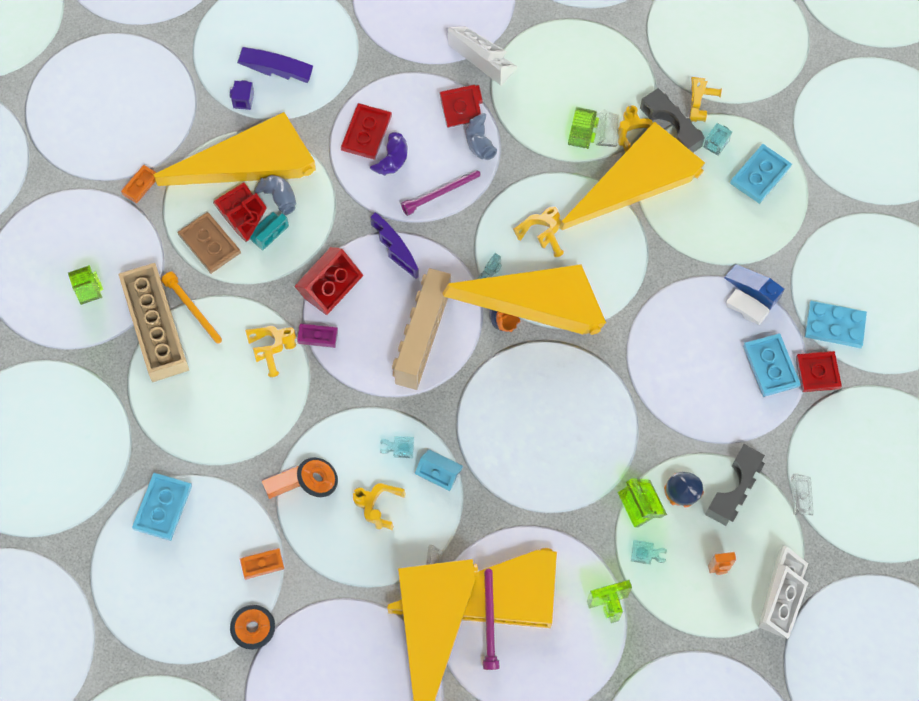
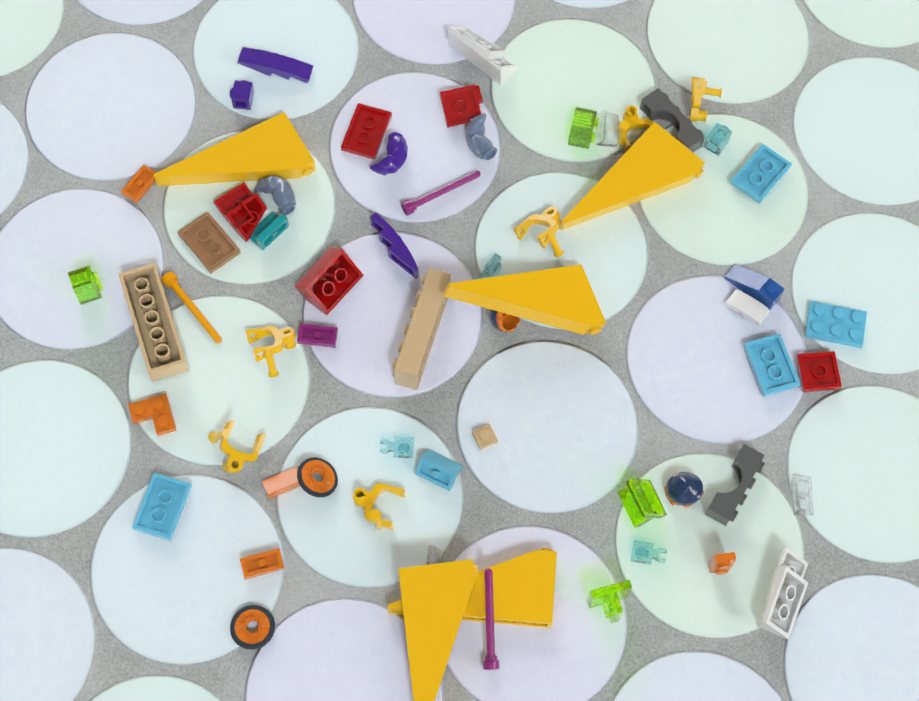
none -> orange plate [128,393,177,436]
none -> yellow piece [208,420,266,473]
none -> tan plate [472,424,498,451]

